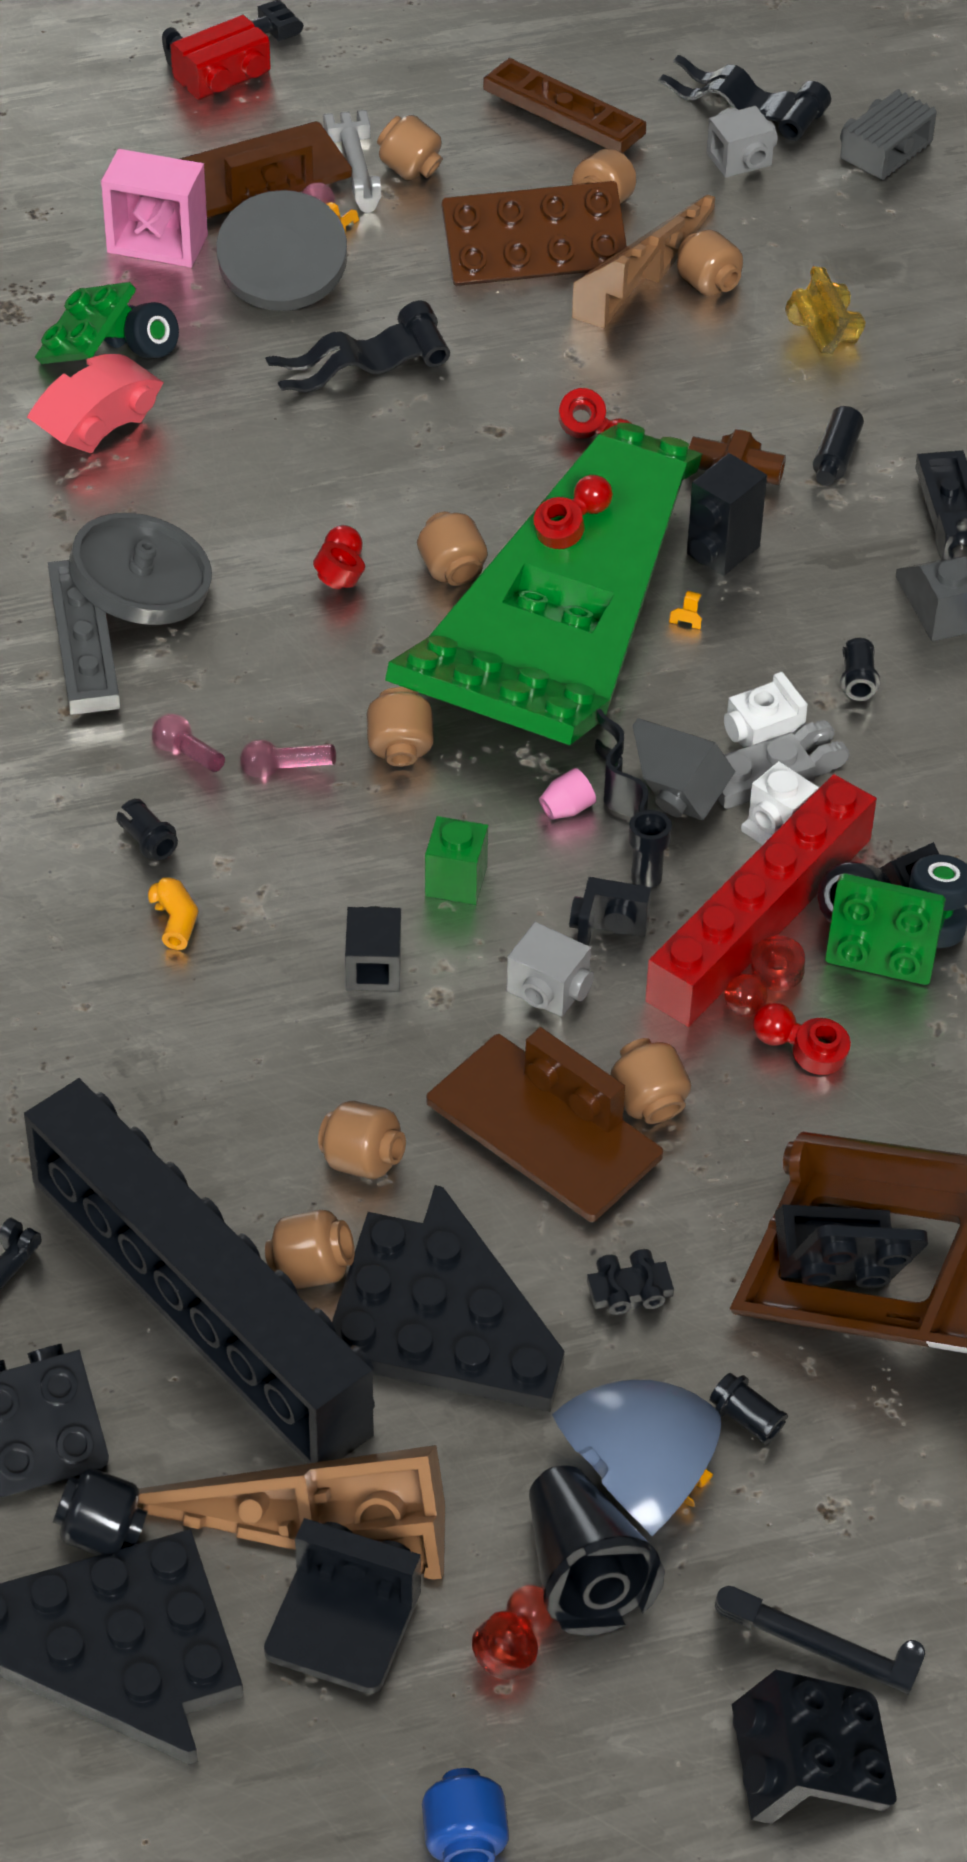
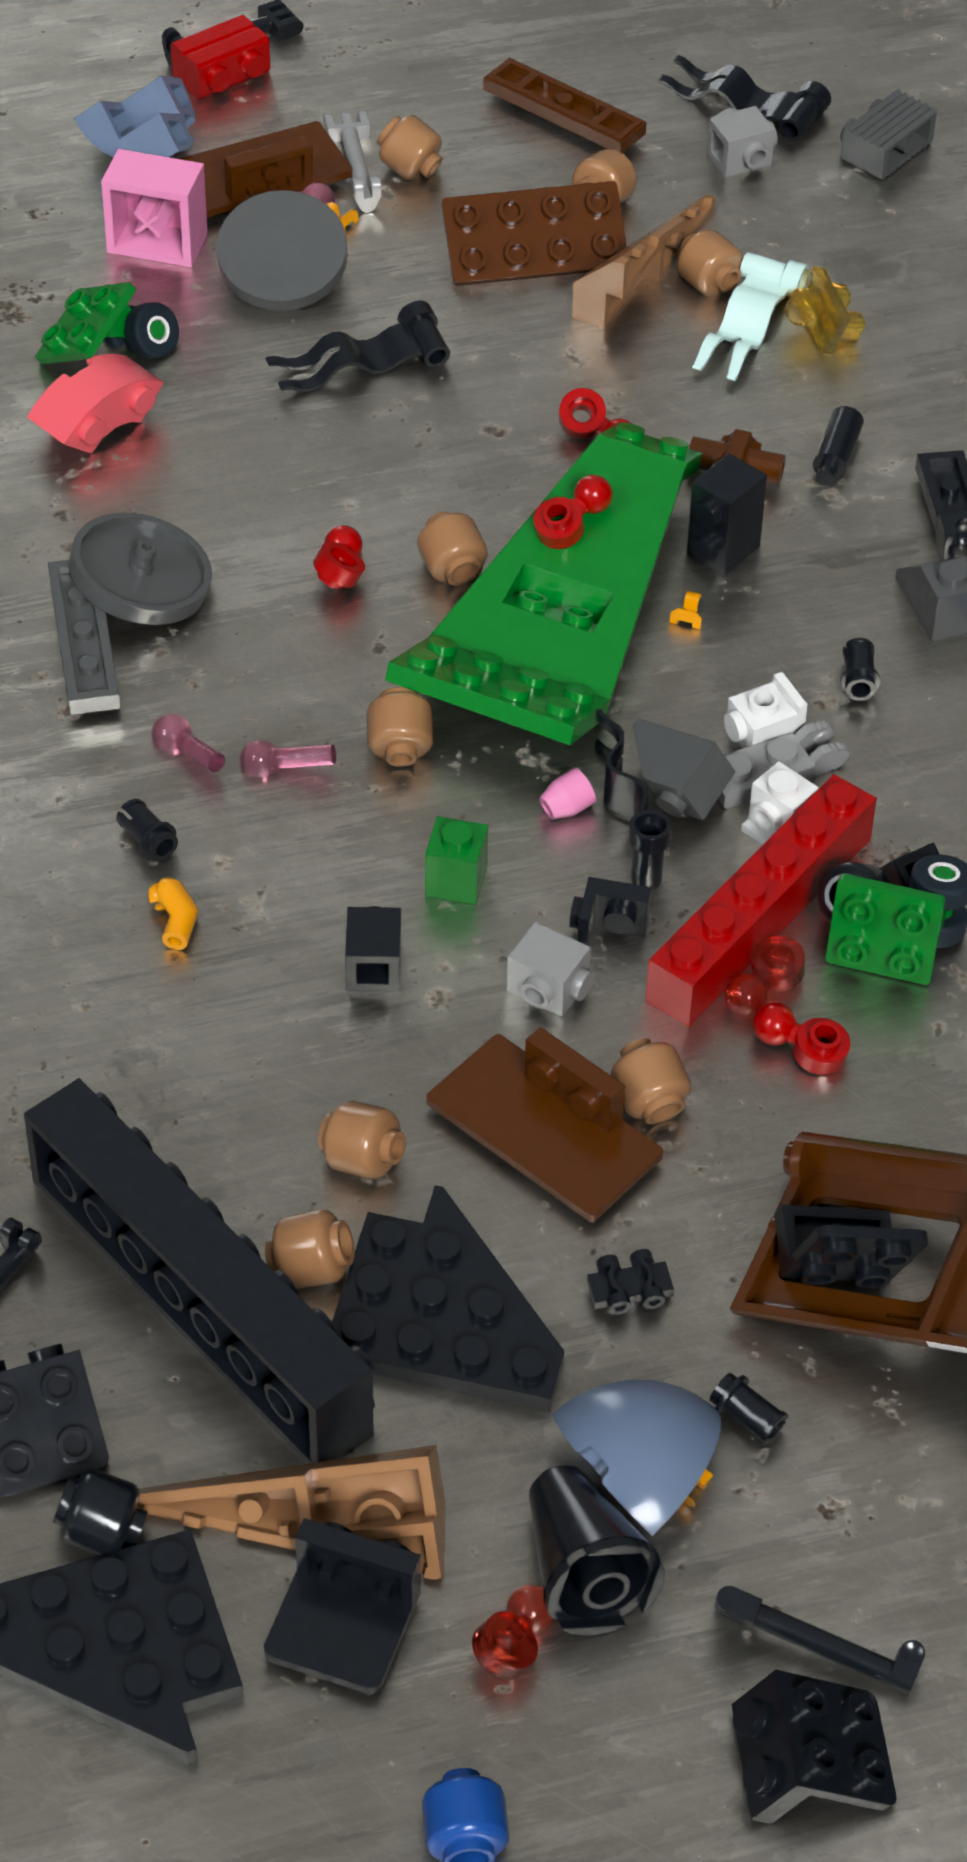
none -> sand blue brick [74,76,195,158]
none -> light aqua flag [692,252,810,381]

